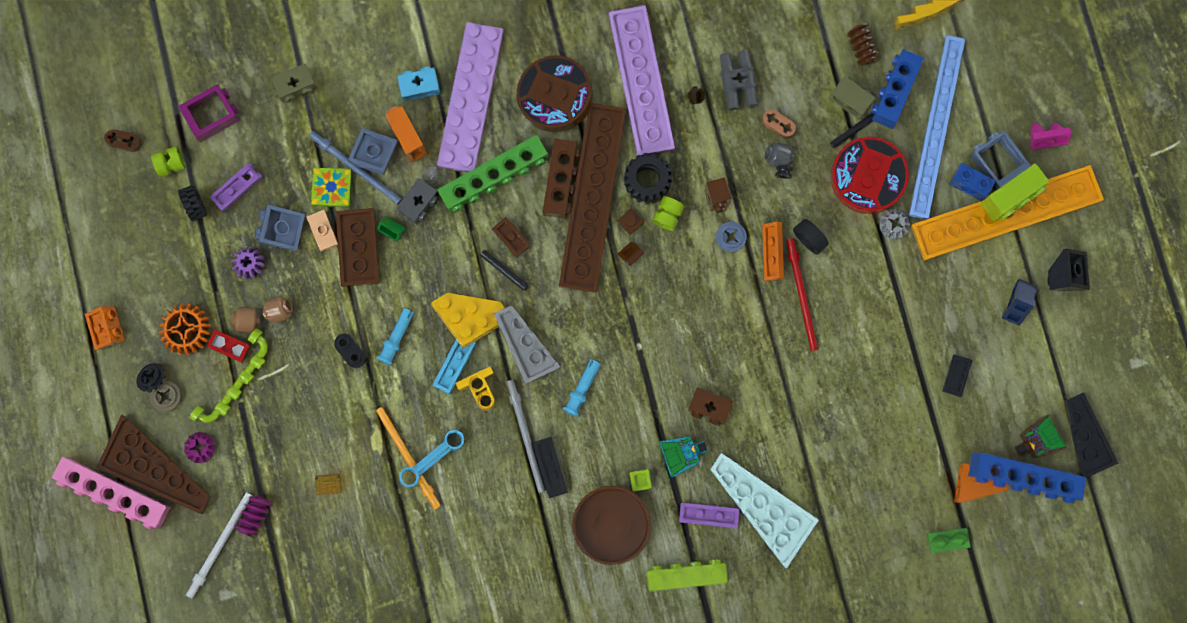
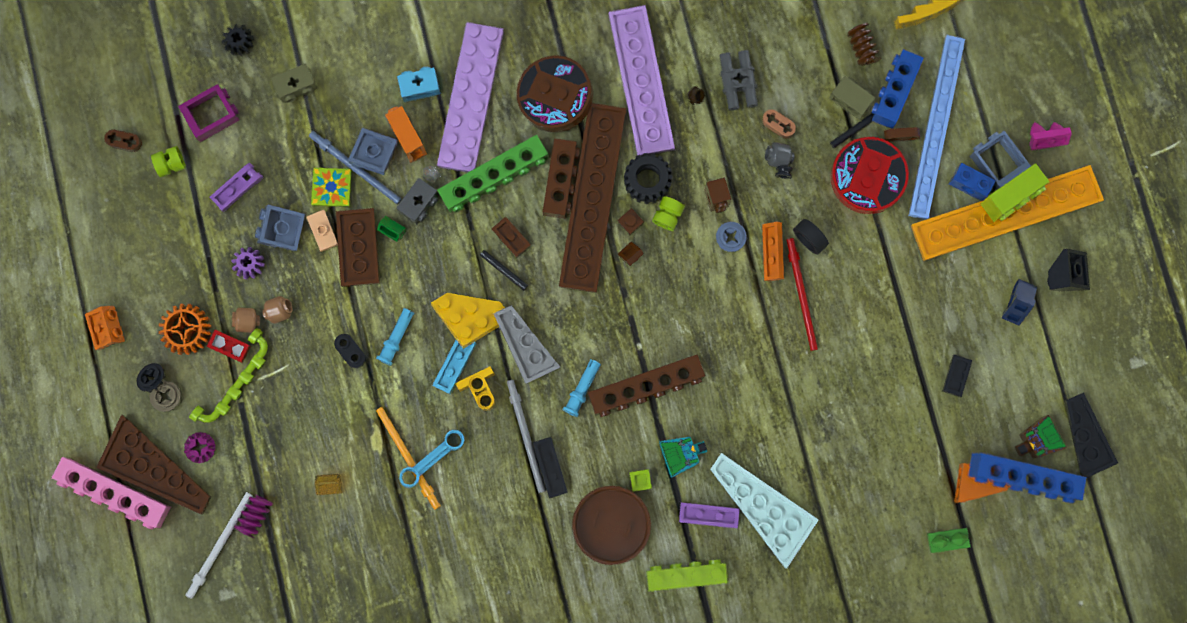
black tyre [178,185,207,222] -> none
reddish brown brick [688,388,733,426] -> none
light grey gear [879,209,910,239] -> none
none -> black gear [222,24,255,56]
none -> reddish brown brick [588,354,705,418]
none -> reddish brown beam [884,127,920,142]

